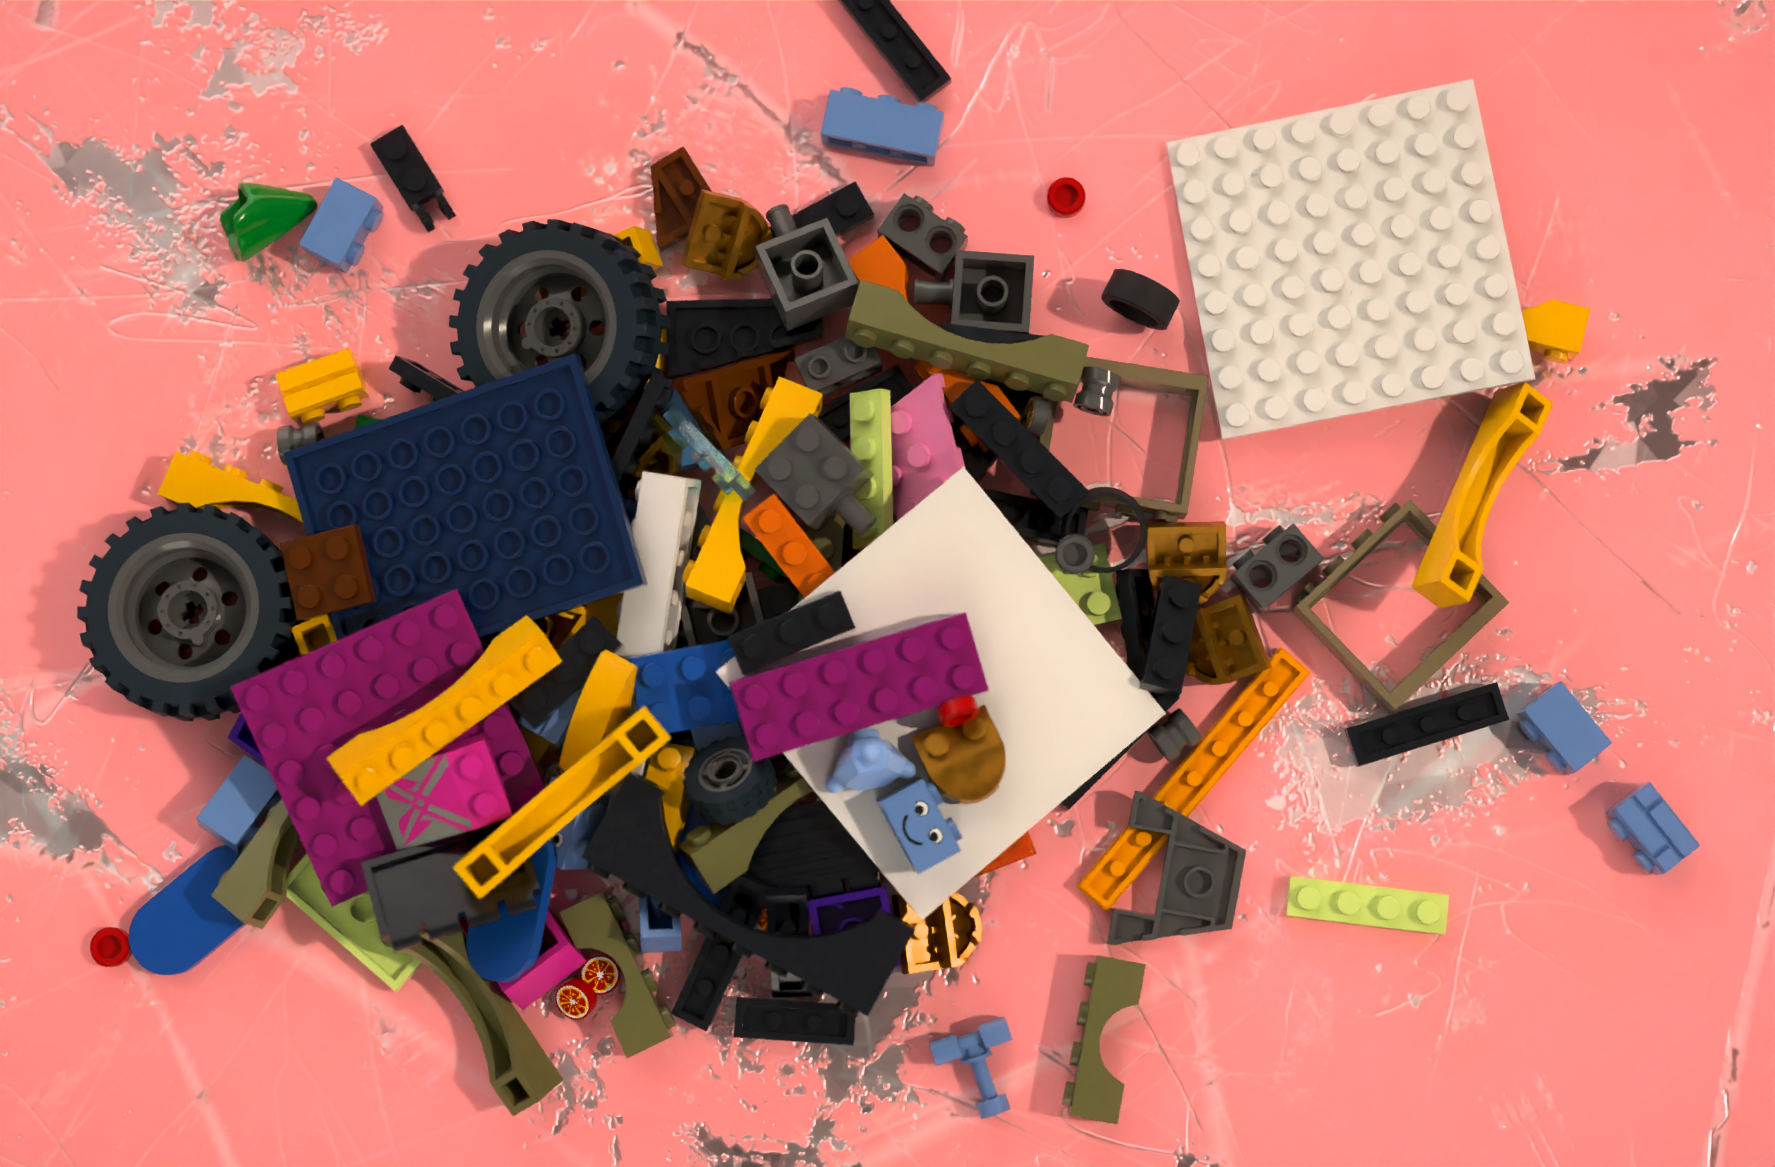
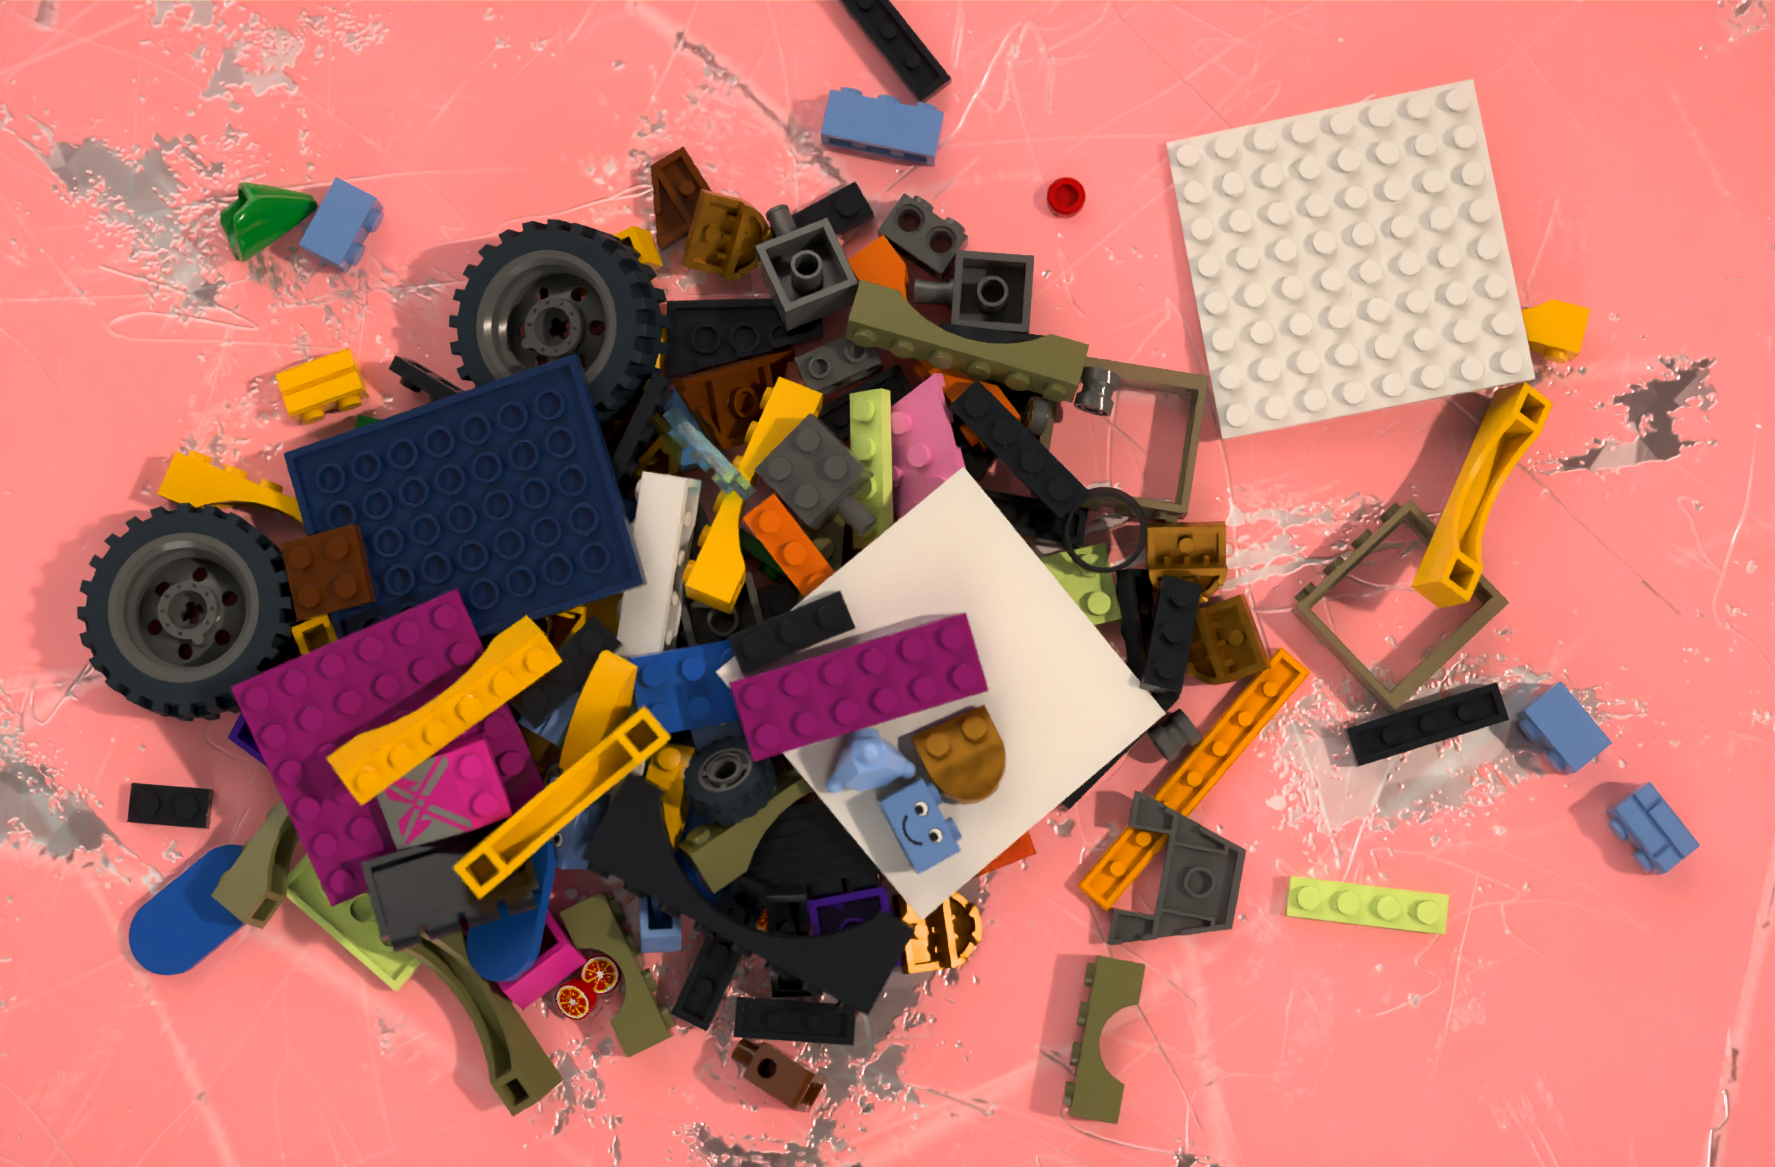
red tile [90,927,132,967] -> none
medium blue brick [196,755,282,853] -> none
dark grey wheel [277,422,324,465] -> none
black hinge [370,124,456,233] -> none
medium blue bar [929,1016,1012,1119] -> none
red tile [936,696,979,727] -> none
dark grey tile [1055,533,1095,574] -> none
black tyre [1101,269,1180,330] -> none
dark grey brick [1230,523,1324,613] -> none
none -> black plate [127,783,213,829]
none -> reddish brown torso [731,1038,829,1113]

